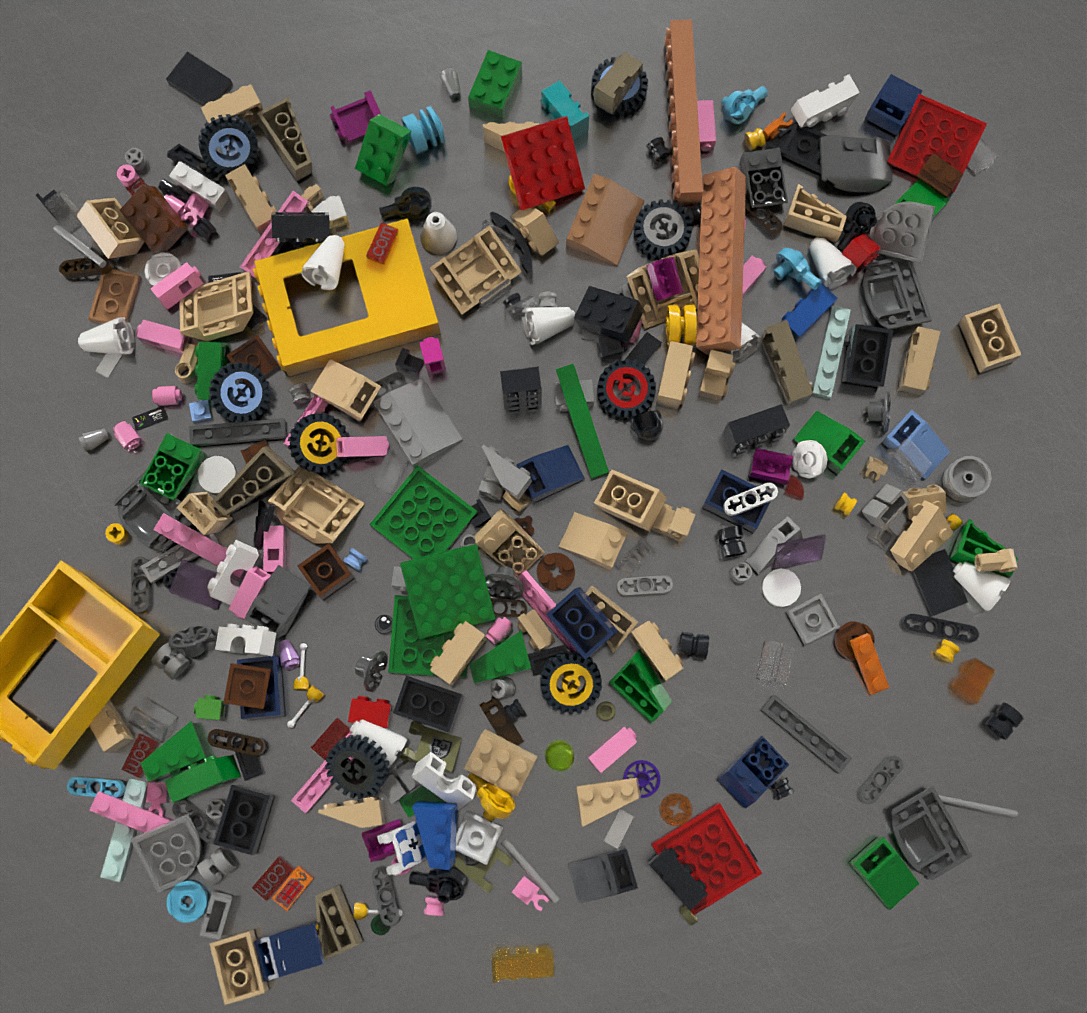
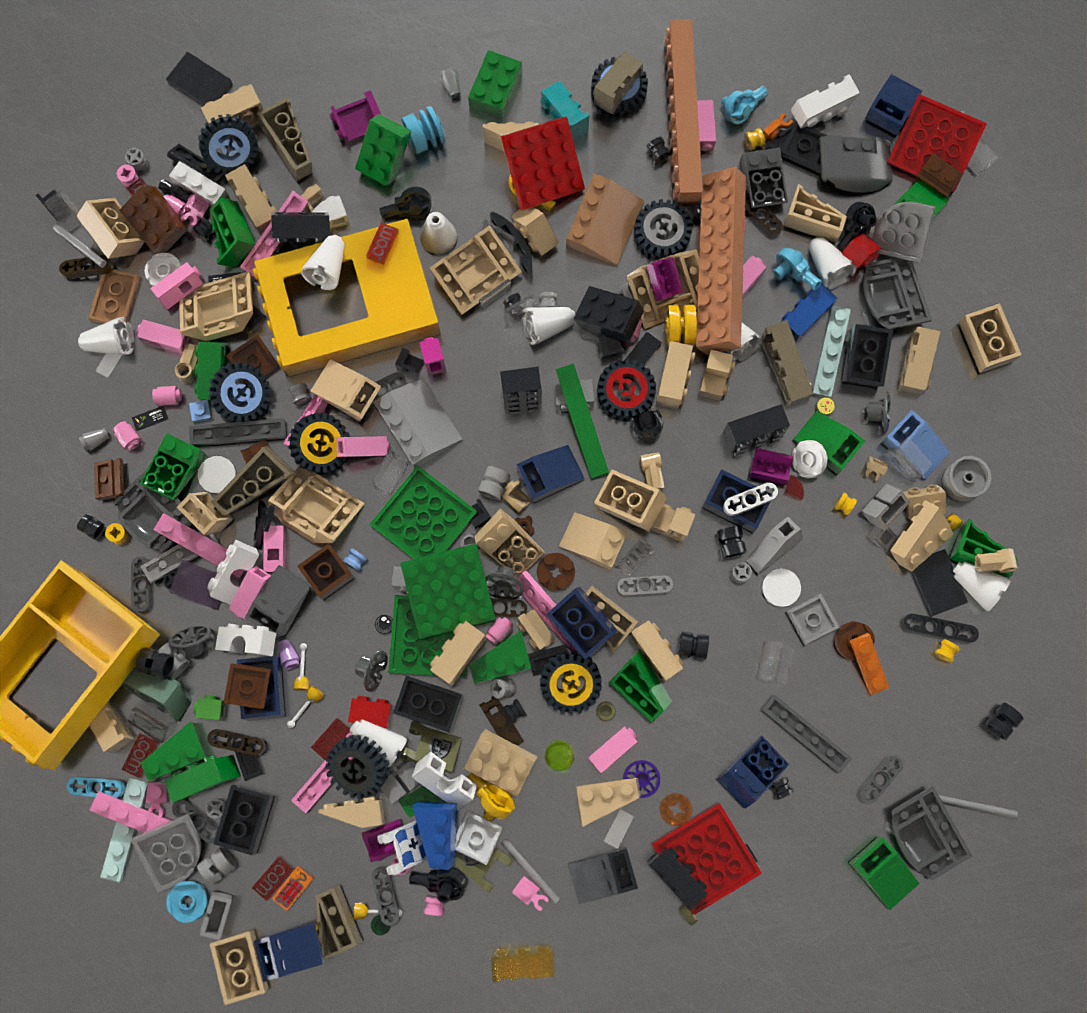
light grey slope [482,445,532,500] -> none
clear purple piece [773,534,826,569] -> none
clear orange brick [952,658,996,705] -> none
none -> black wheel [77,513,105,540]
none -> reddish brown plate [94,458,124,501]
none -> sand green wedge [122,666,191,721]
none -> black wheel [136,647,174,680]
none -> green wedge [210,197,256,268]
none -> tan piece [640,452,665,490]
none -> light yellow tile [815,397,835,416]

